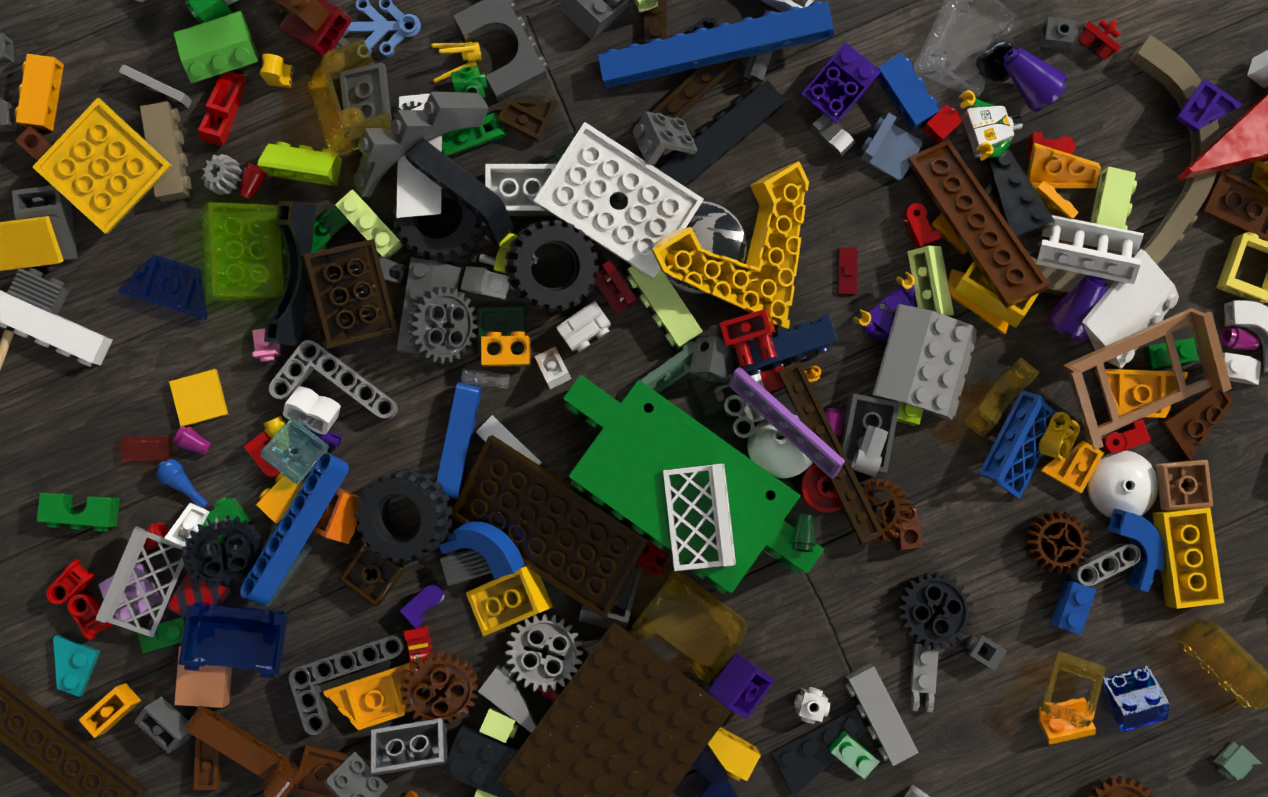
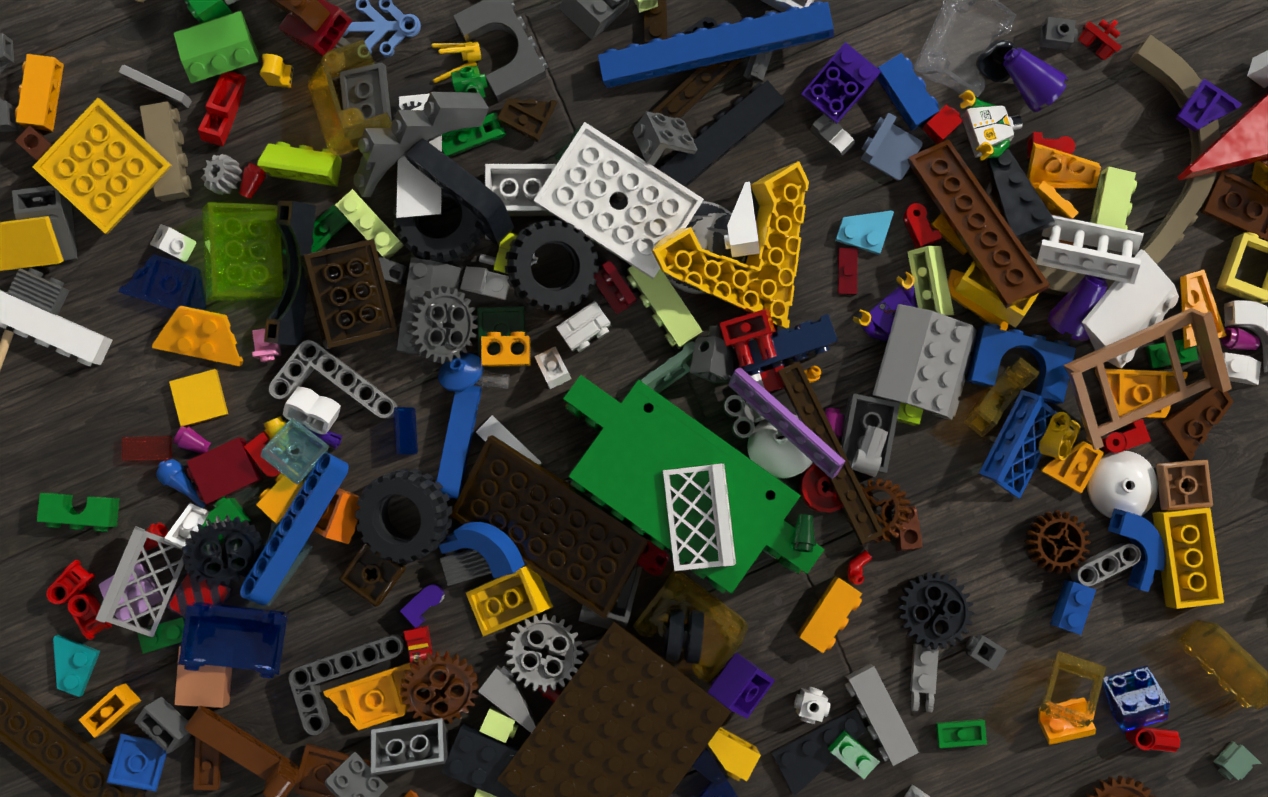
none -> blue tile [107,734,167,792]
none -> bracket [150,224,196,262]
none -> light orange wing [152,306,243,366]
none -> dark red brick [186,437,264,504]
none -> clear blue slope [394,407,418,455]
none -> blue dish [438,353,484,391]
none -> black wheel [664,608,704,664]
none -> white slope [724,182,760,257]
none -> light orange brick [797,576,862,653]
none -> medium azure wing [835,211,894,255]
none -> red arm [848,550,872,585]
none -> green plate [935,719,987,748]
none -> blue arch [966,323,1076,404]
none -> red piece [1126,724,1181,752]
none -> light orange wing [1180,270,1226,349]

